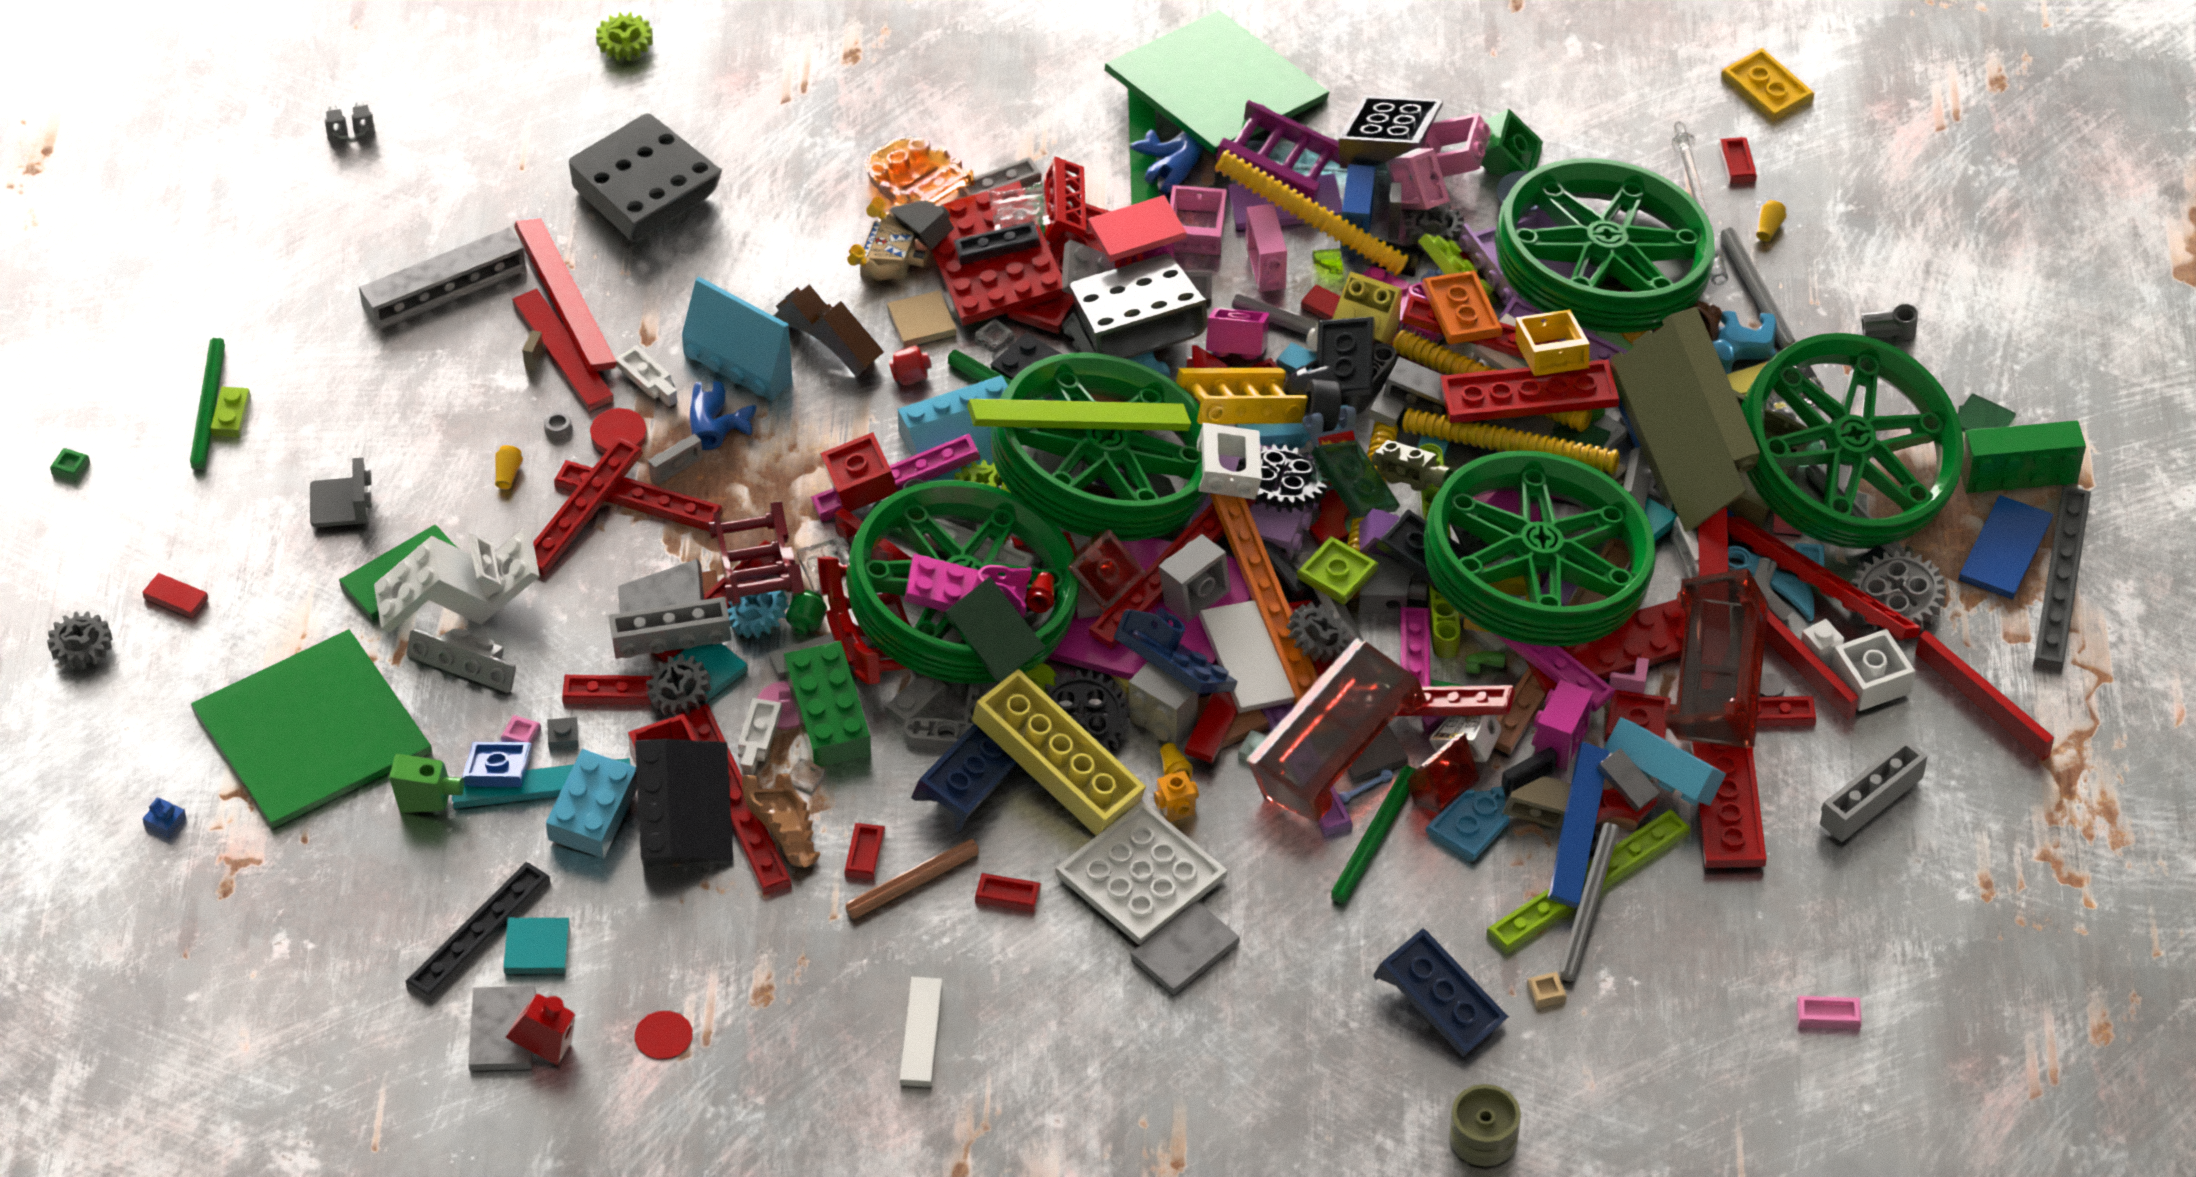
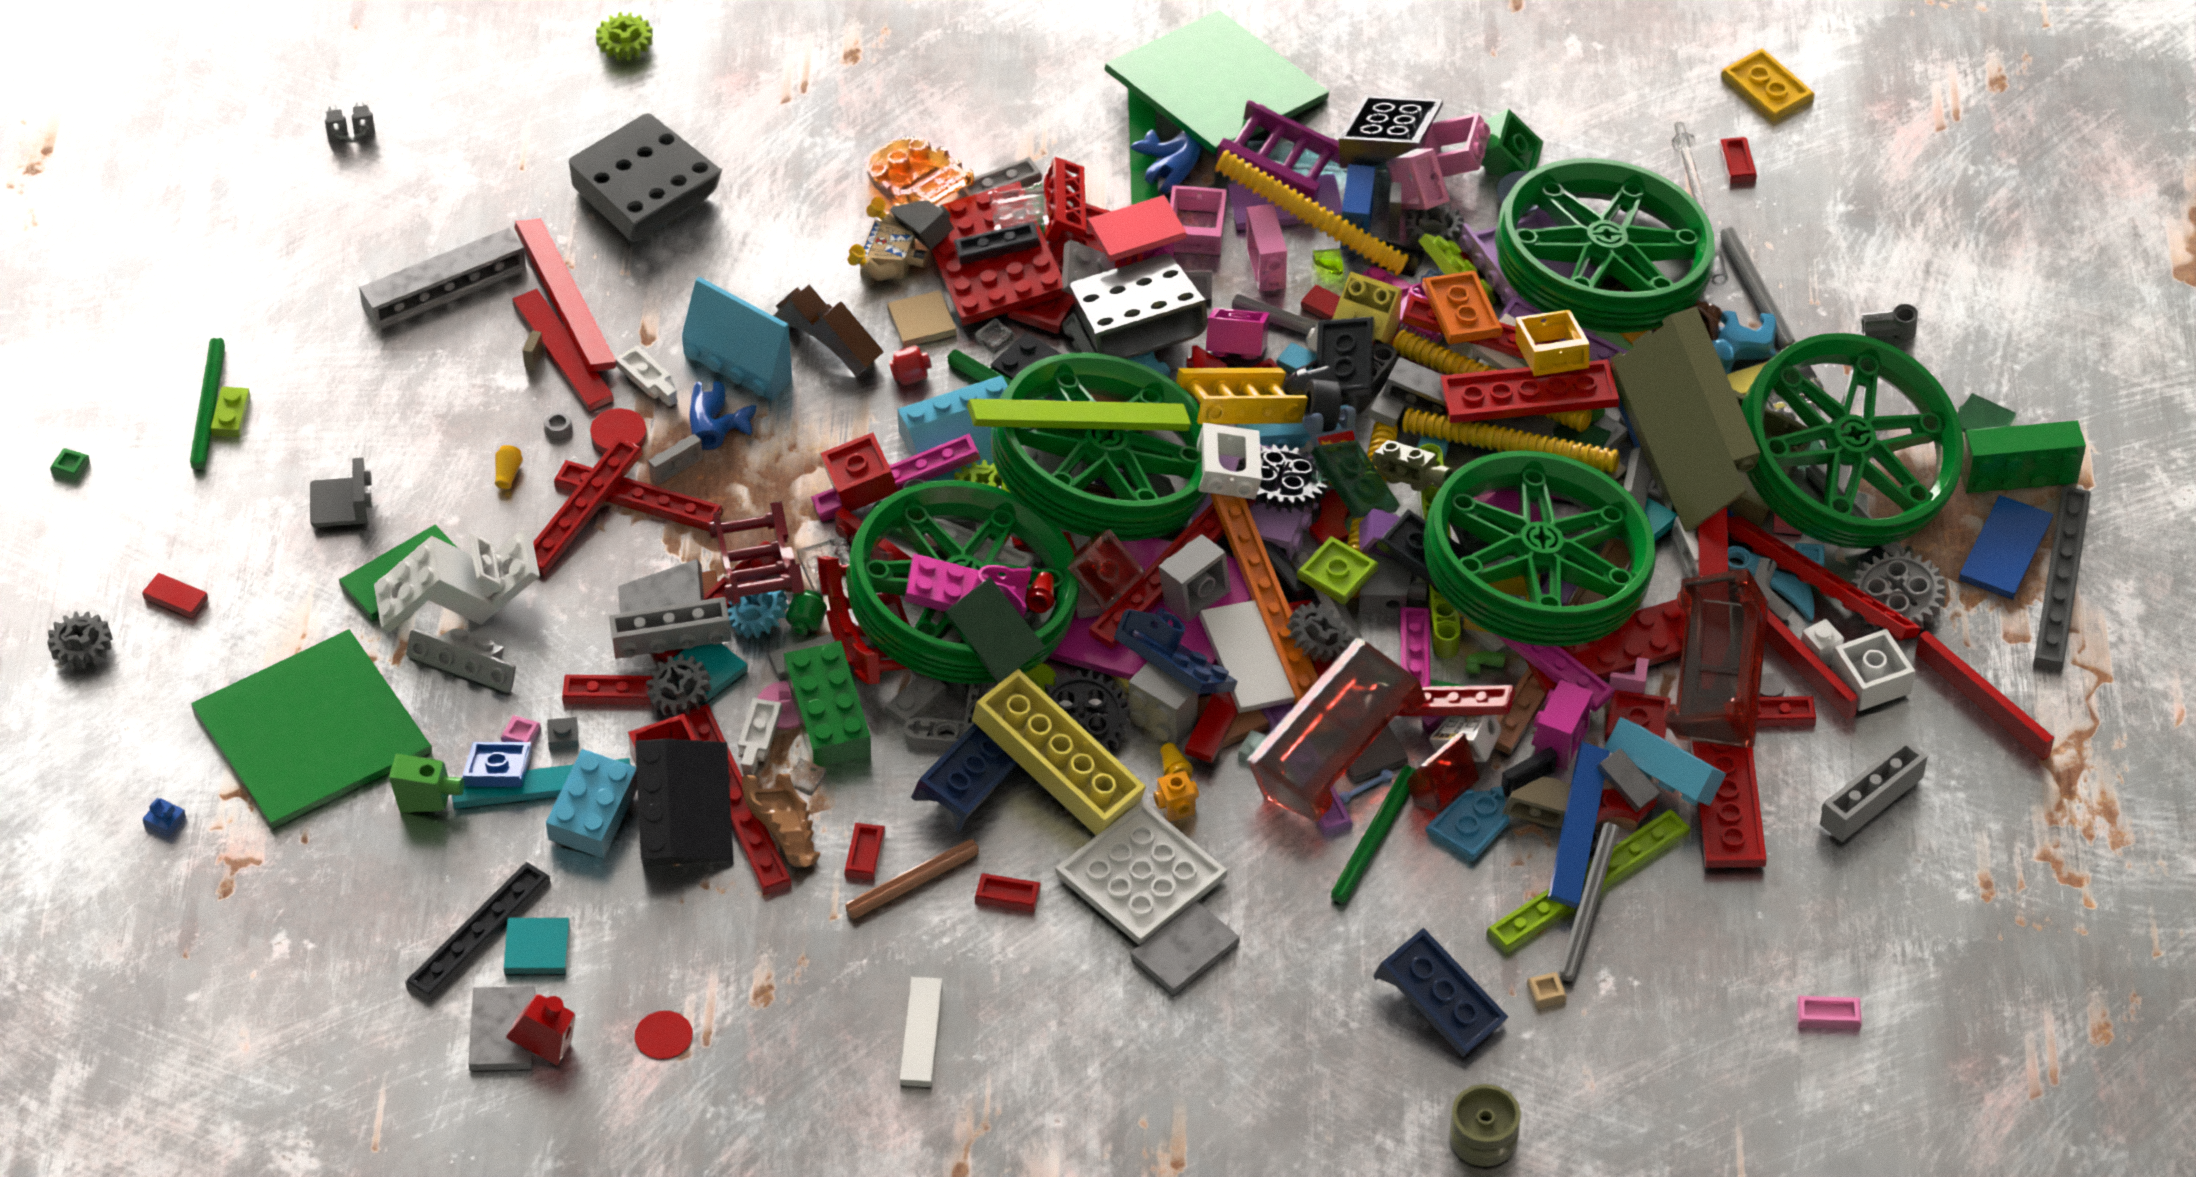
yellow cone [1756,200,1787,242] -> none

